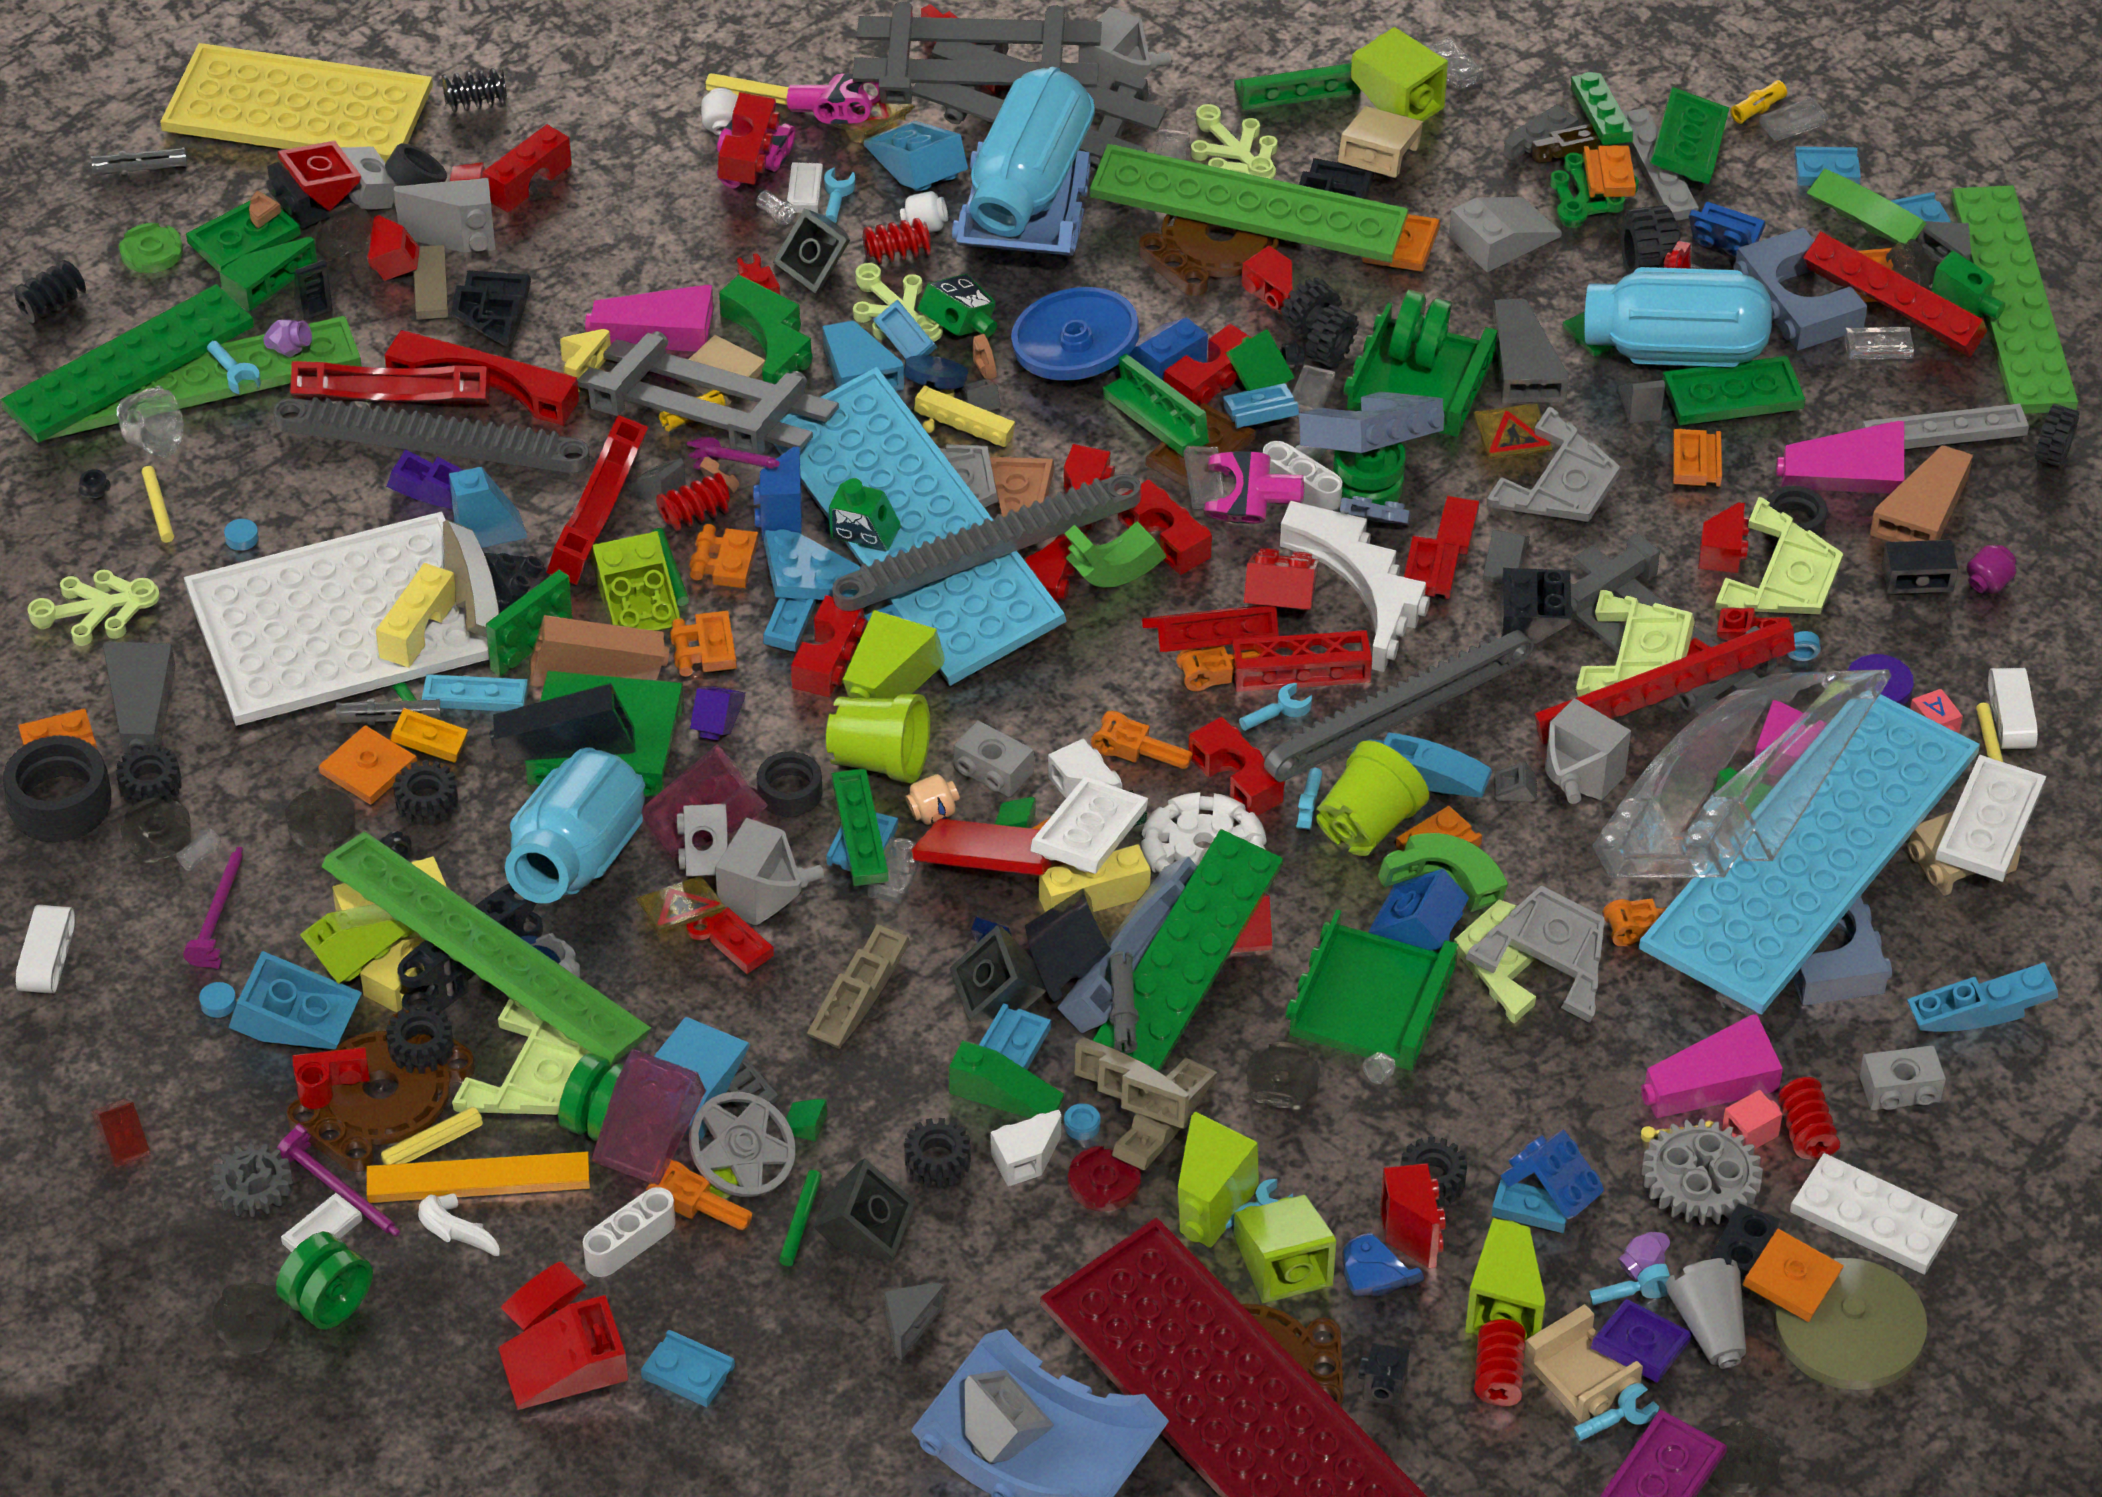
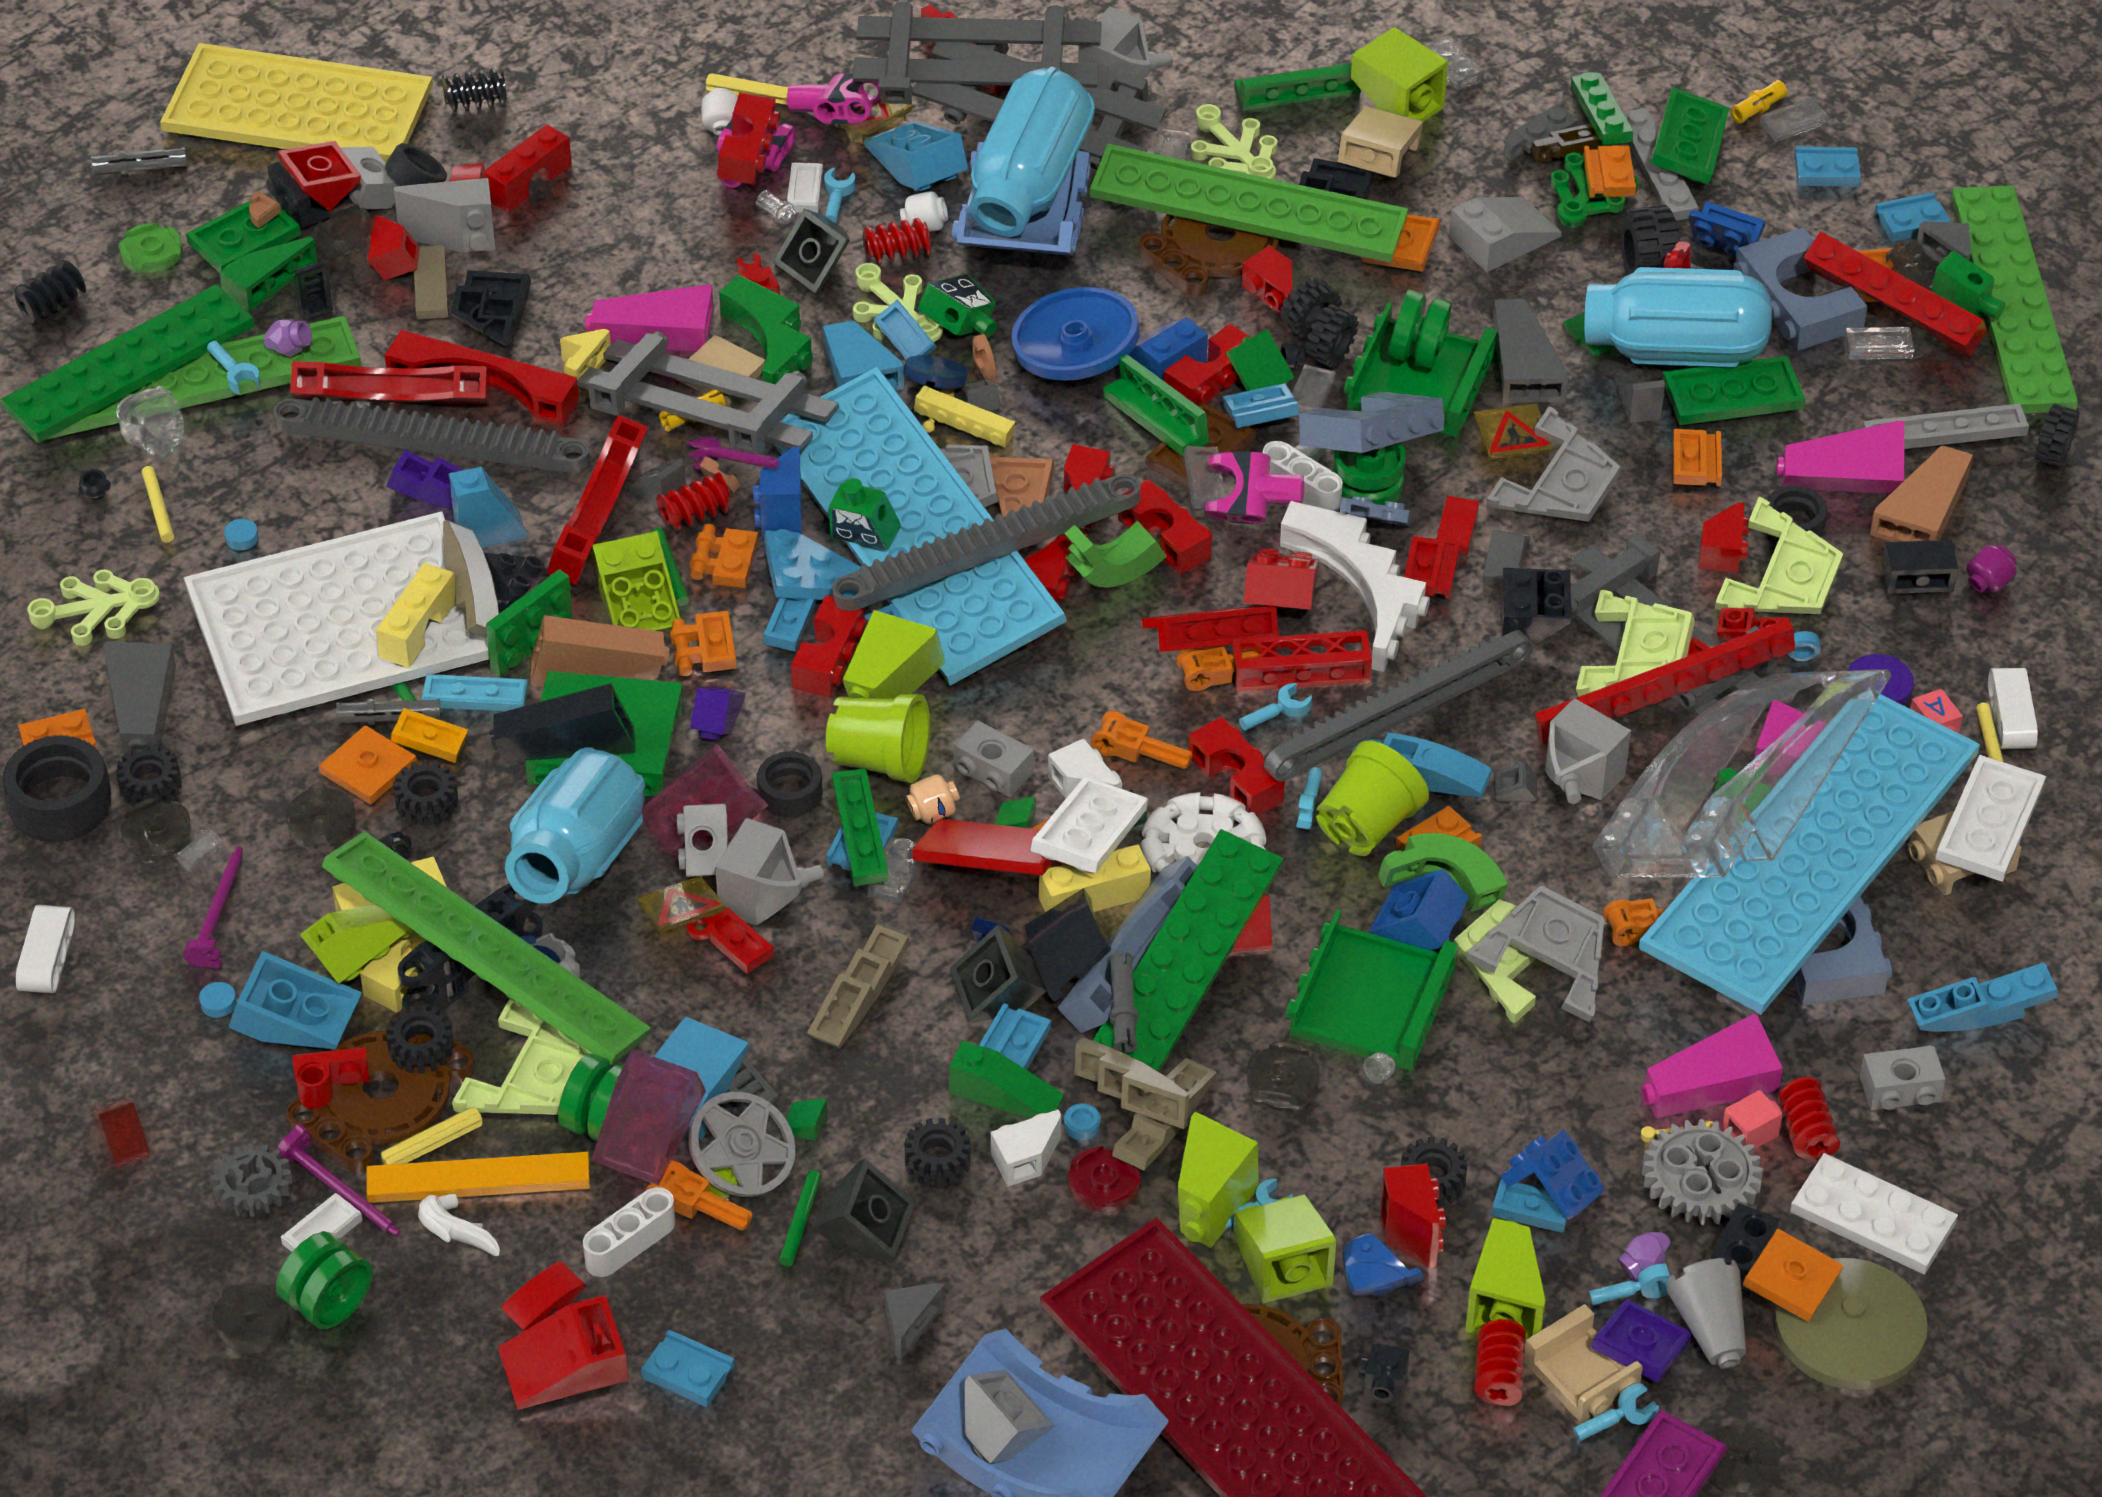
bright green slope [1807,168,1927,249] -> none

